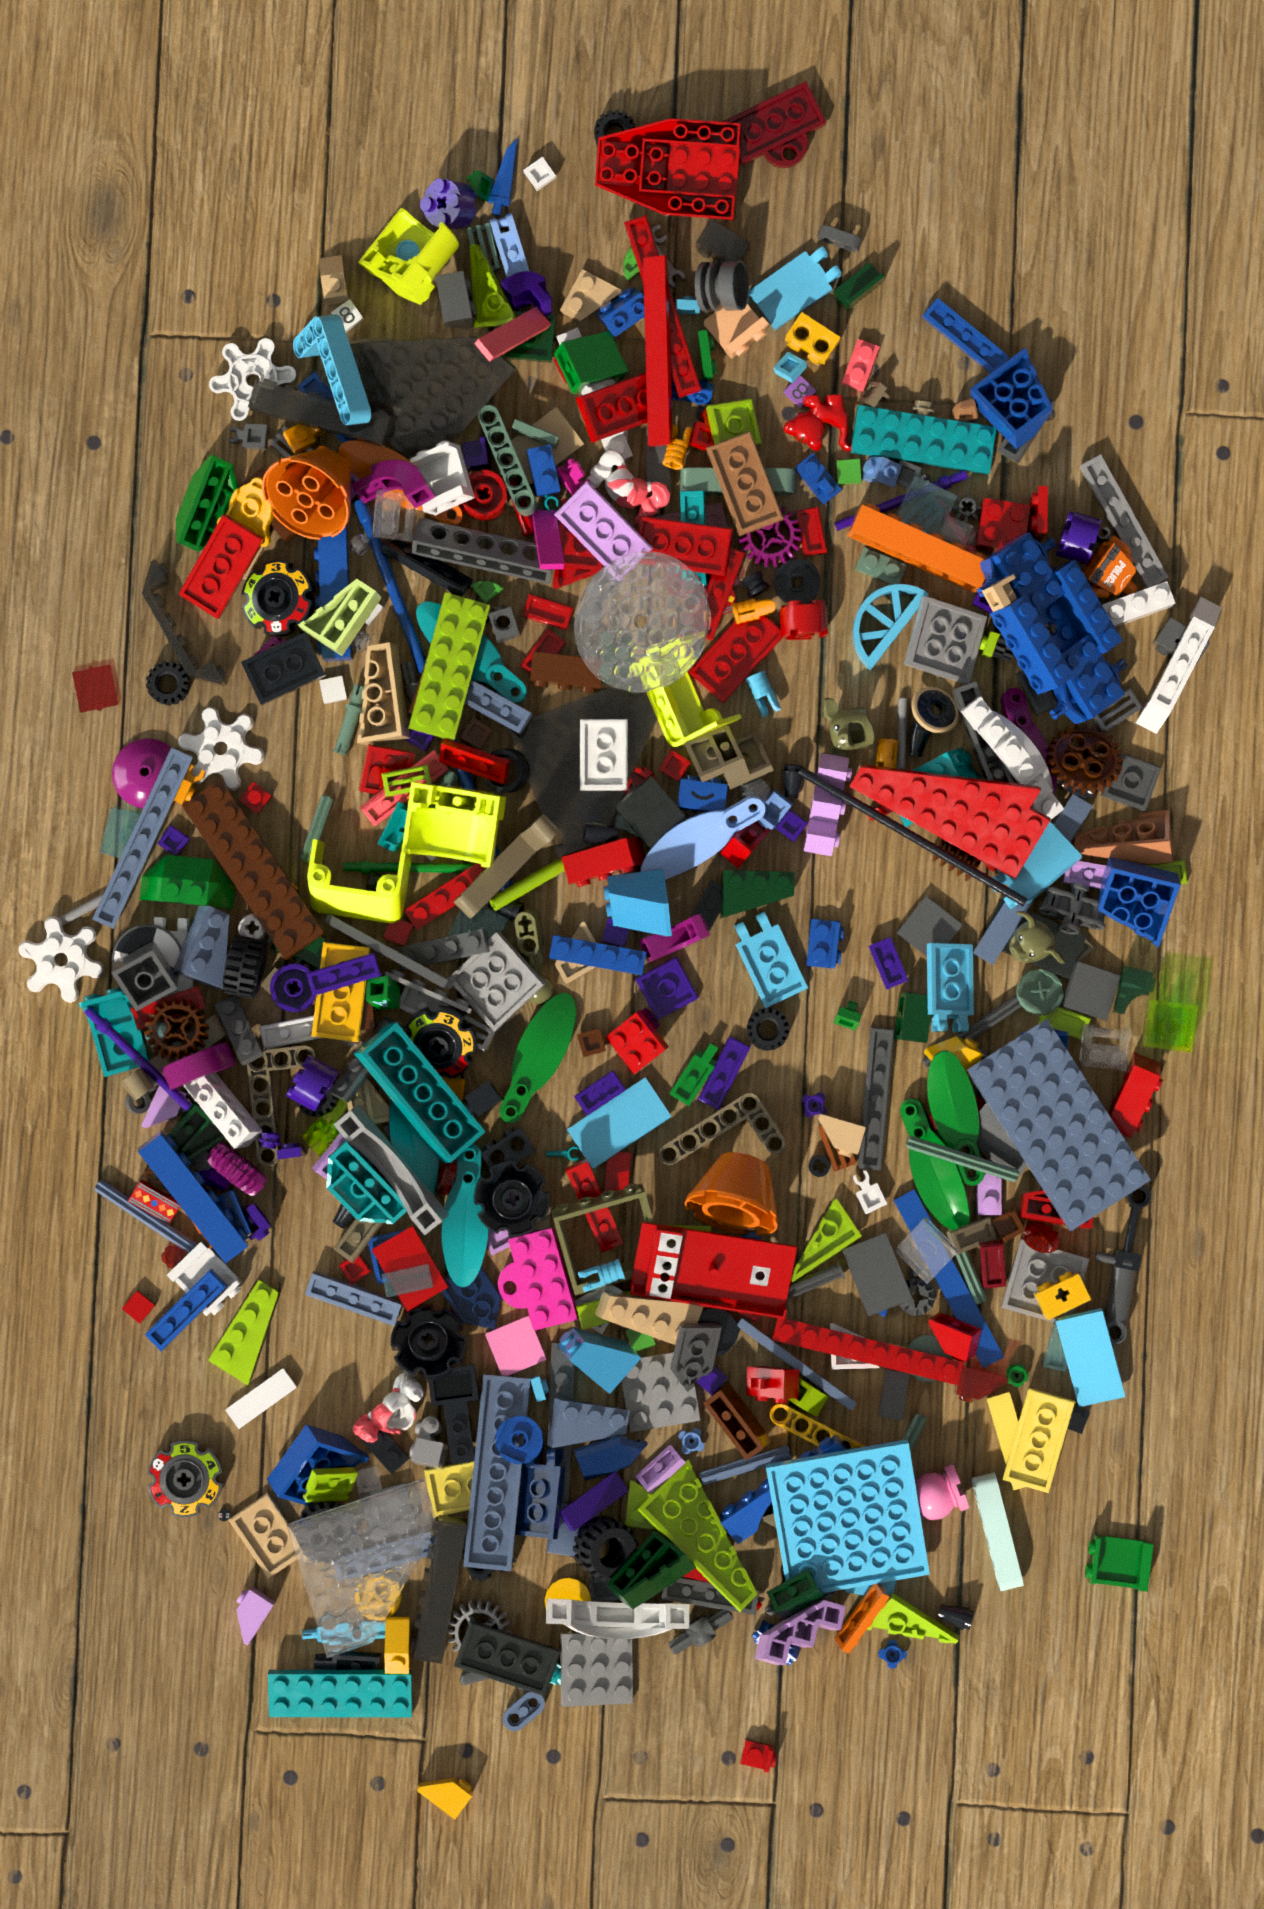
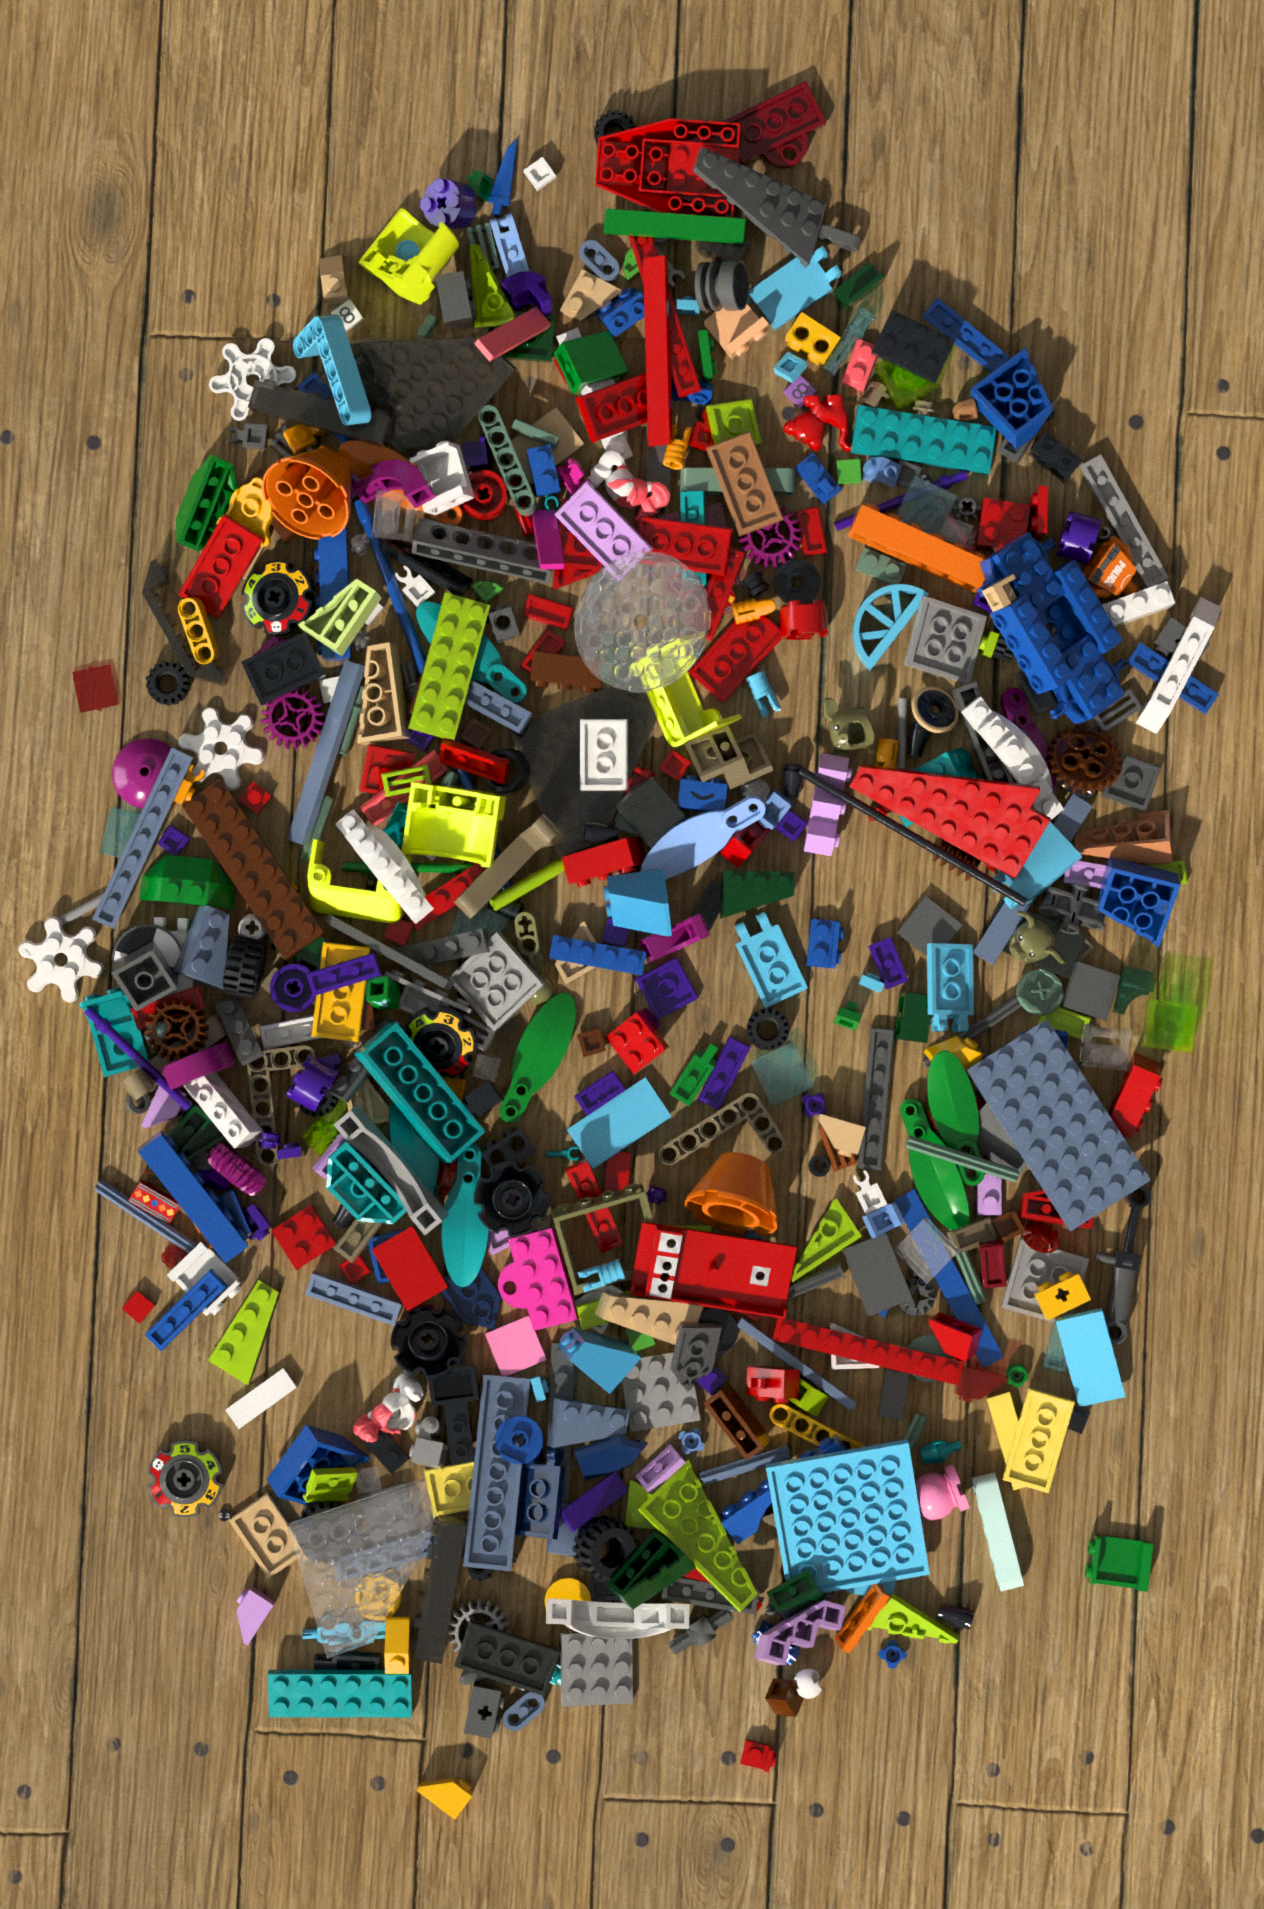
clear light blue tile [382,1264,434,1297] -> none
none -> yellow beam [178,597,219,664]
none -> magenta gear [261,688,325,750]
none -> red plate [271,1204,337,1270]
none -> sand blue tile [287,660,365,846]
none -> dark purple plate [318,1054,343,1070]
none -> white piece [336,809,434,924]
none -> white plate [395,566,435,607]
none -> sand green tile [417,313,438,342]
none -> dark grey brick [464,1682,506,1739]
none -> clear plate [472,1054,501,1082]
none -> sand blue plate [579,240,619,282]
none -> green tile [603,209,746,244]
none -> dark purple plate [645,1185,667,1204]
none -> dark grey wing [692,147,827,268]
none -> clear light blue piece [751,1042,814,1106]
none -> reddish brown panel [765,1678,804,1717]
none -> white piece [794,1668,823,1699]
none -> clear light blue pin [822,307,876,376]
none -> medium azure plate [858,972,884,993]
none -> medium blue bracket [862,1202,904,1238]
none -> black plate [871,310,956,384]
none -> clear neon green brick [875,361,941,411]
none -> teal piece [920,1440,962,1463]
none -> black brick [1028,431,1082,484]
none -> blue plate [1126,642,1219,715]

